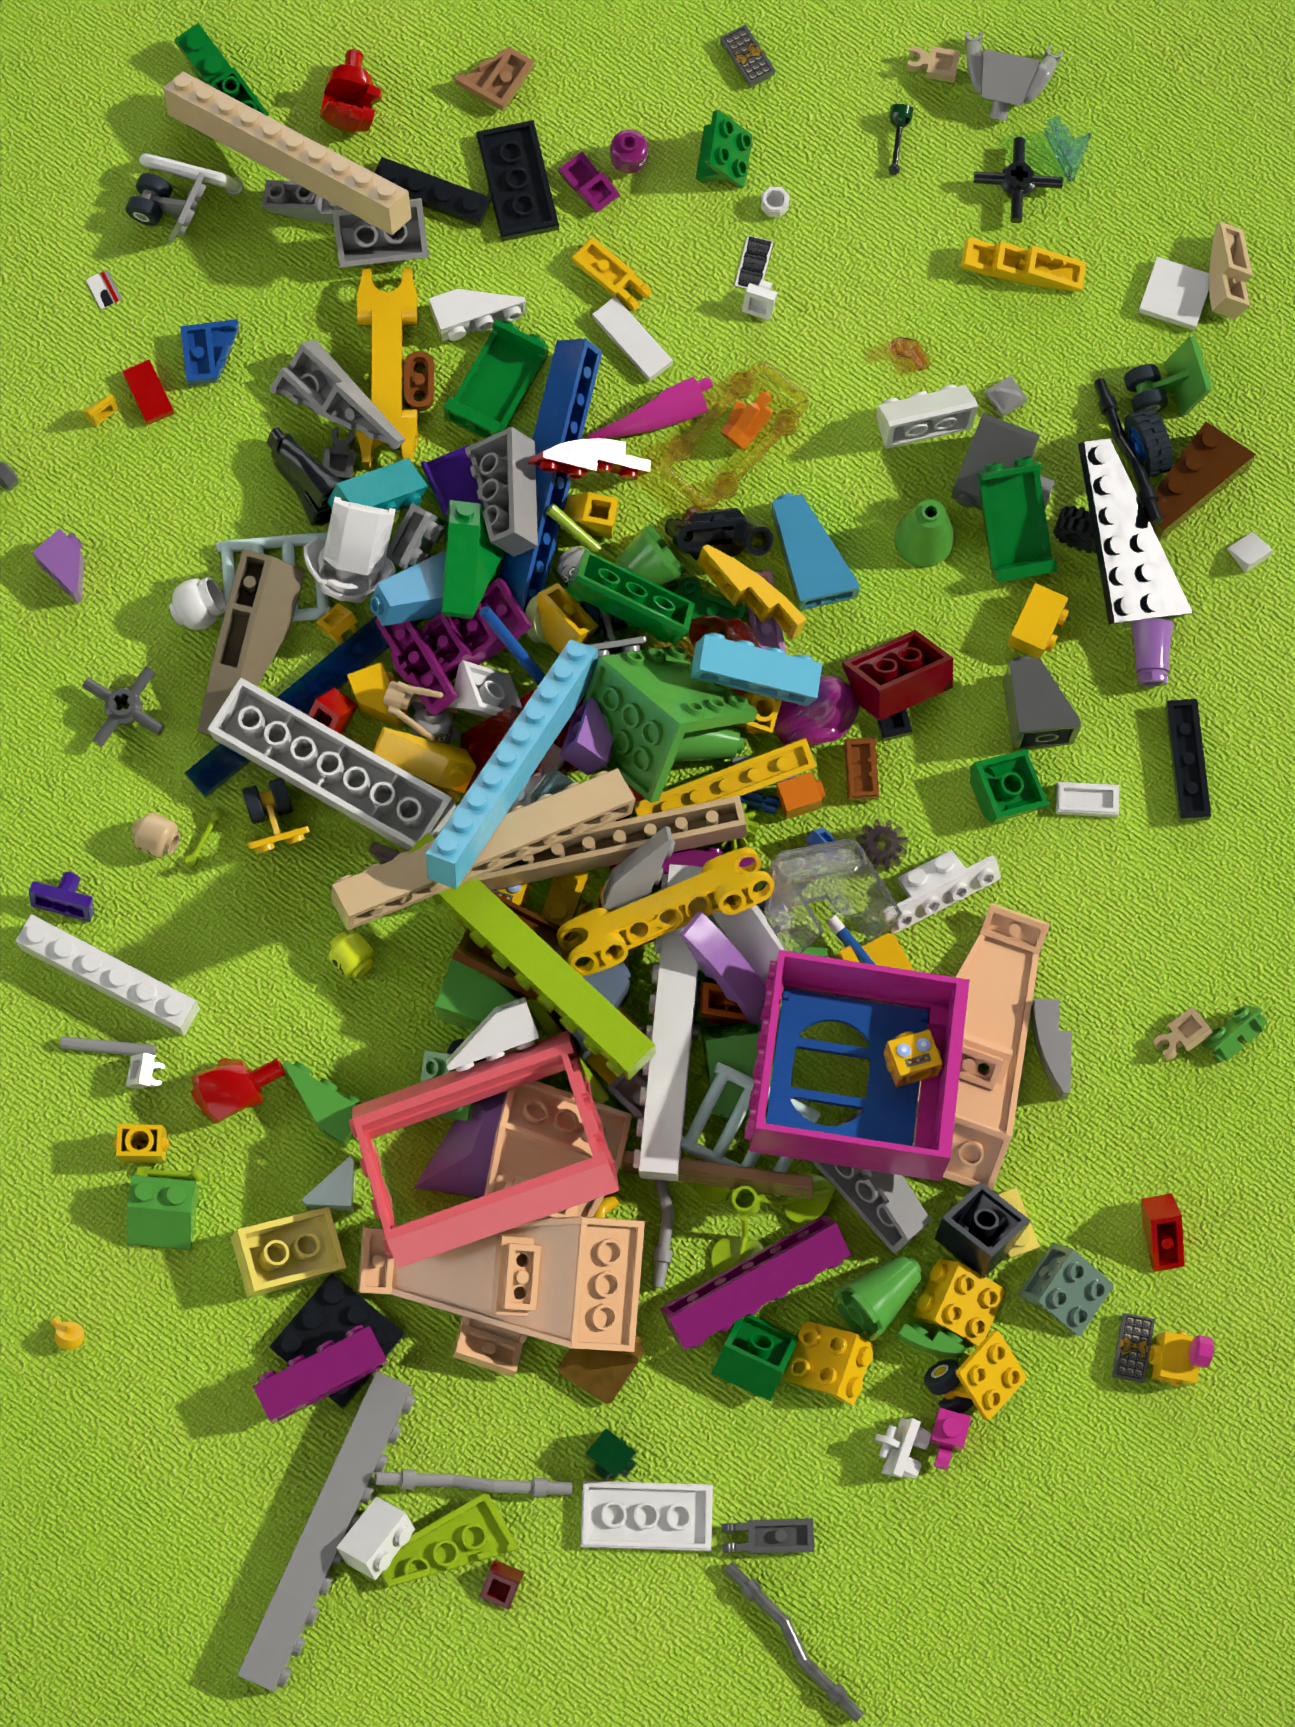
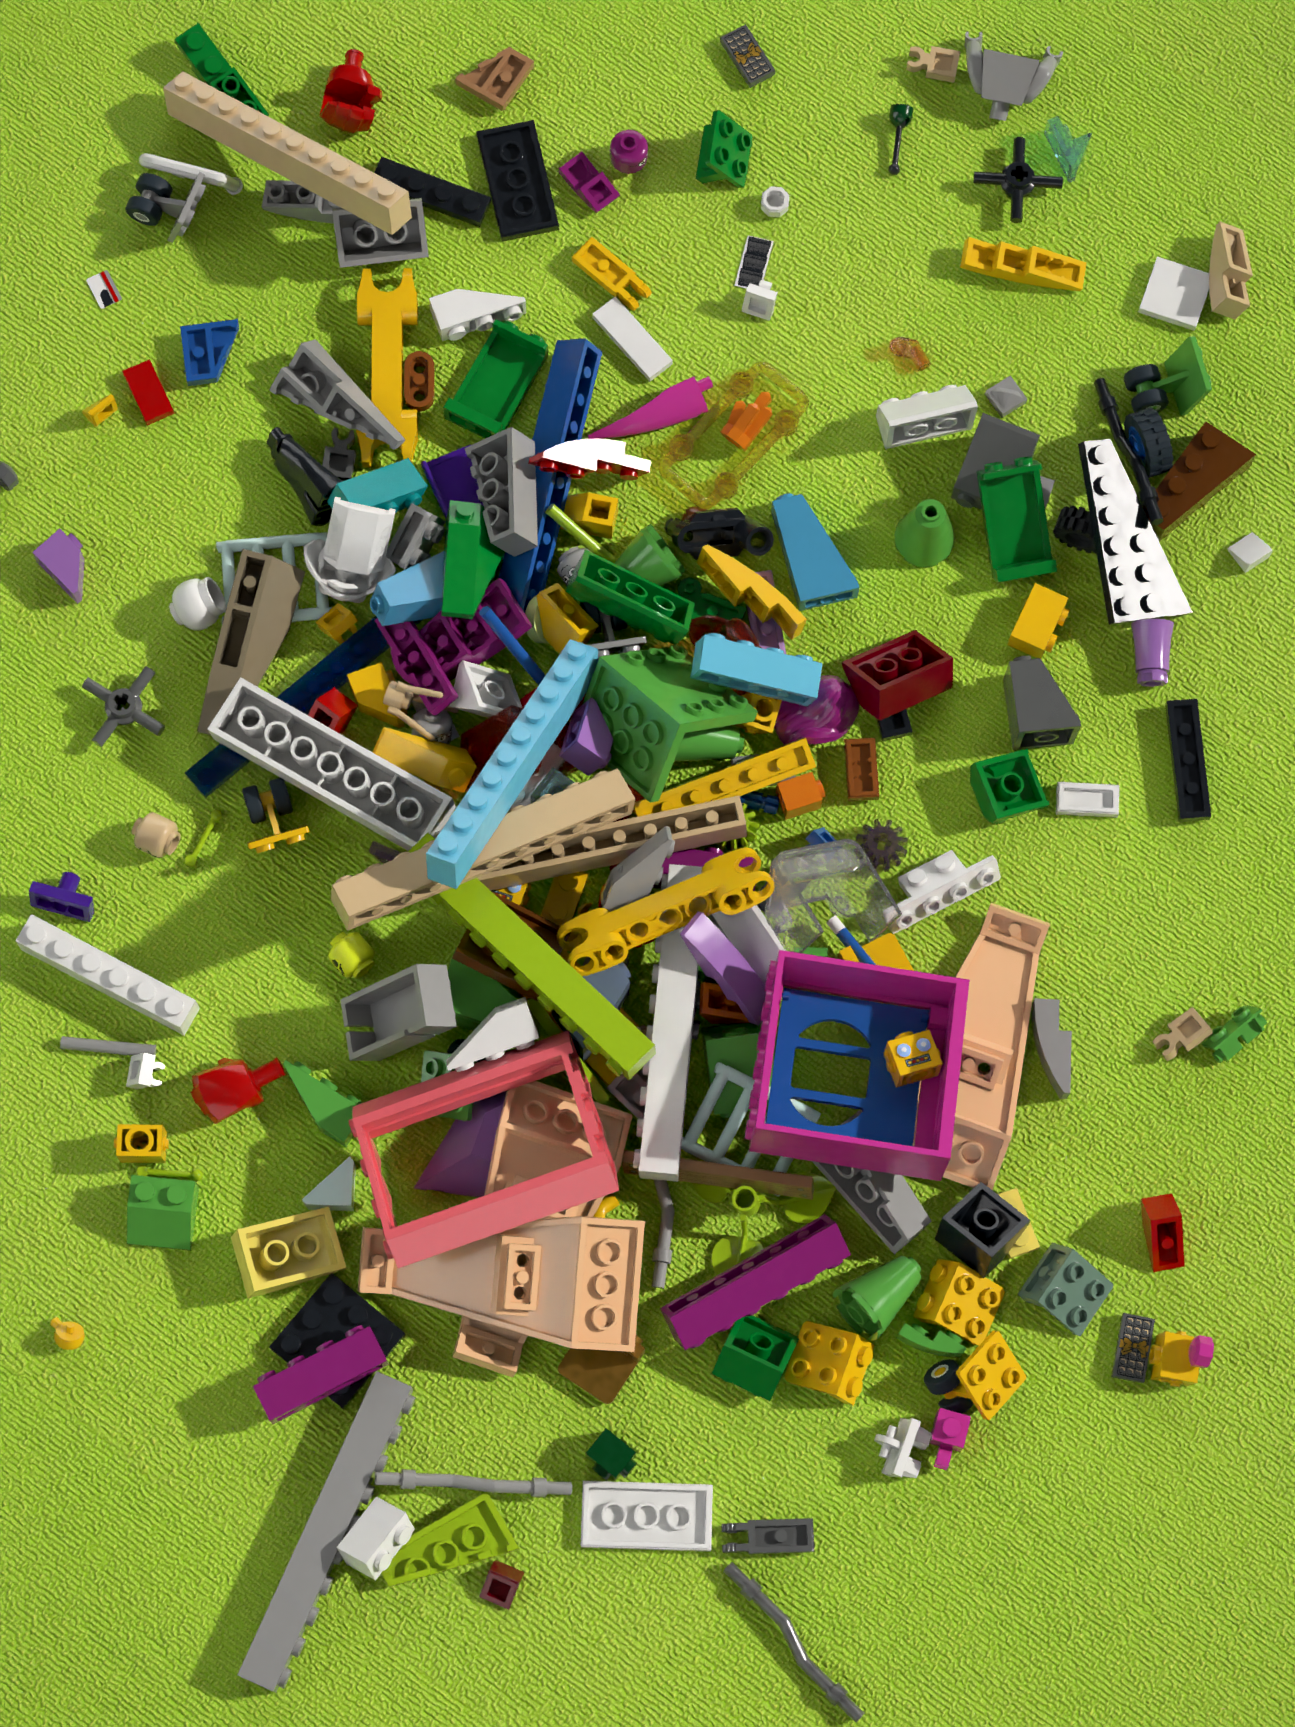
none -> light grey piece [340,964,457,1061]

